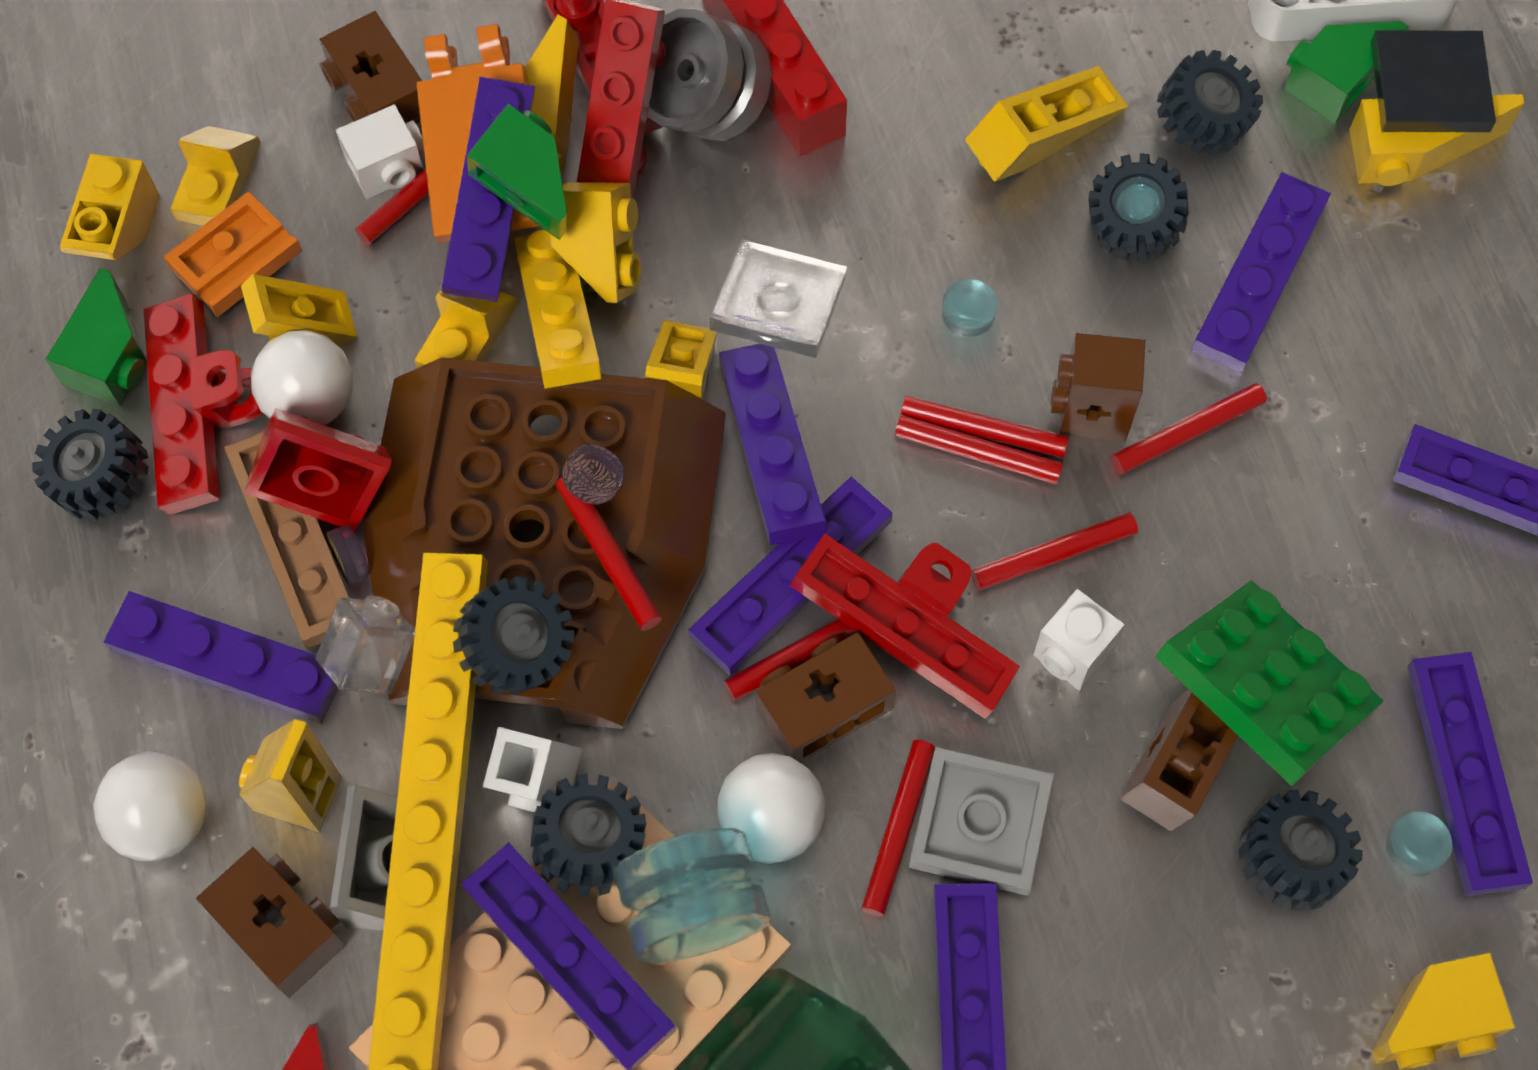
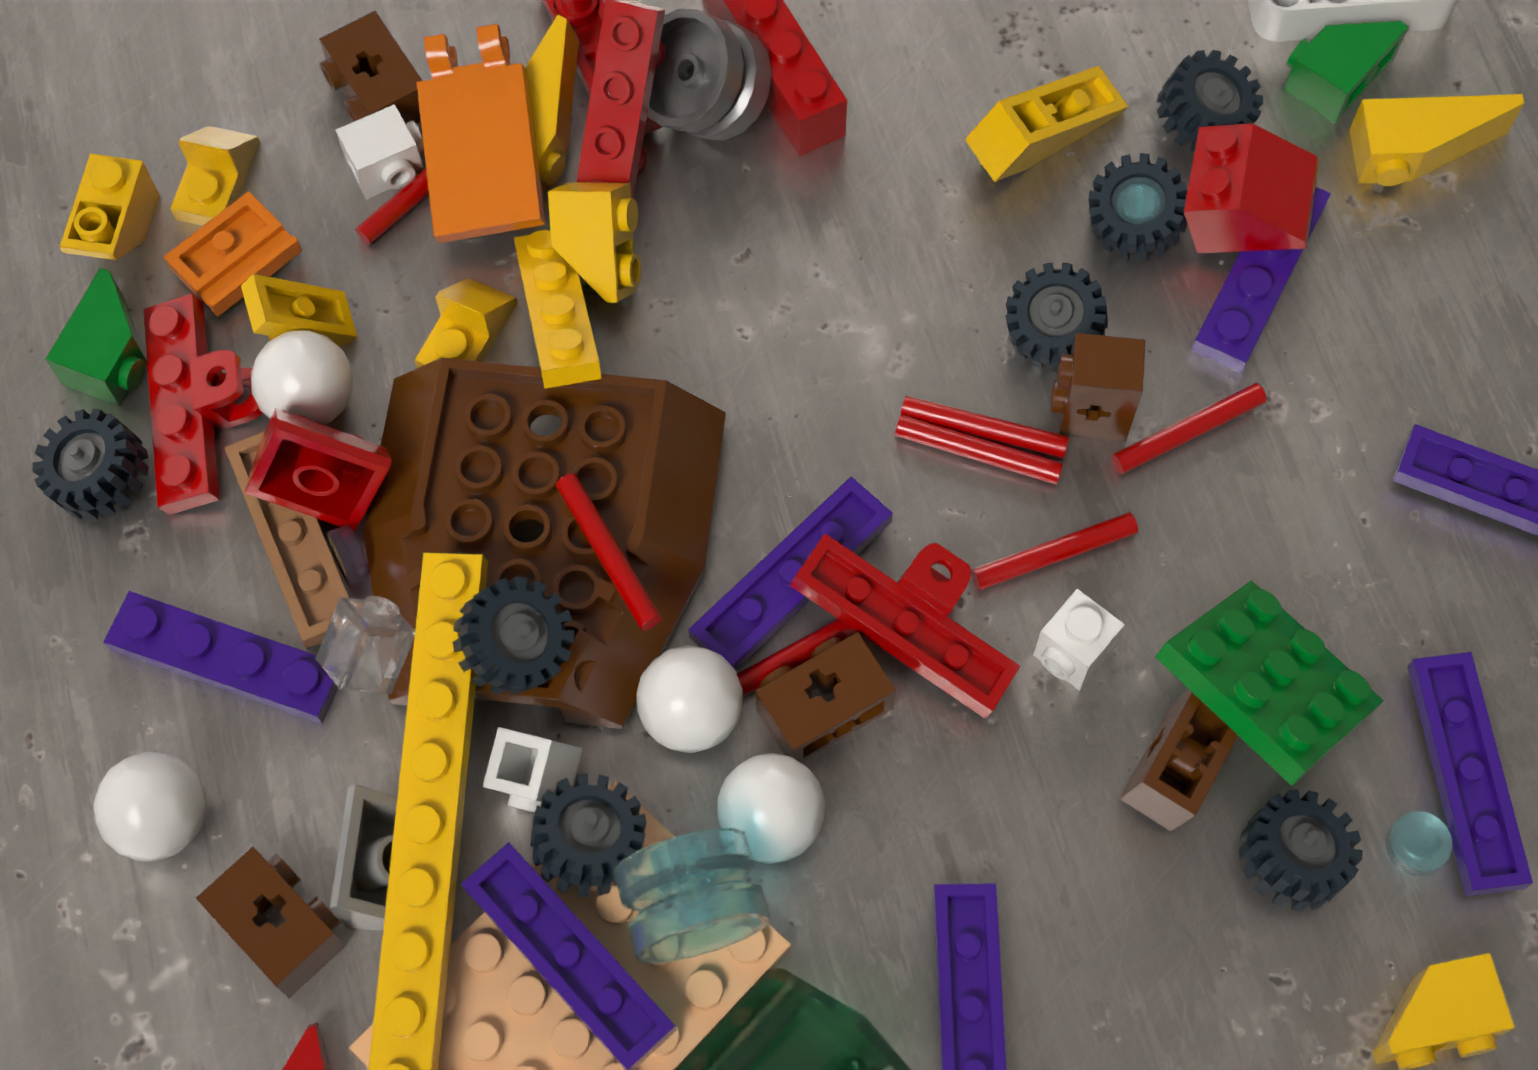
yellow slope [239,719,342,832] -> none
dark purple plate [442,77,535,302] -> none
green slope [467,104,567,240] -> none
tile [562,444,625,504] -> none
yellow slope [645,320,718,400] -> none
clear tile [709,240,847,358] -> none
dark purple plate [719,341,826,545] -> none
red bar [861,739,935,917] -> none
light grey plate [908,747,1054,896] -> none
clear light blue tile [941,279,998,337] -> none
black tile [1371,30,1496,132] -> none
none -> white piece [636,645,743,753]
none -> black wheel [1005,262,1108,371]
none -> red slope [1184,123,1319,253]

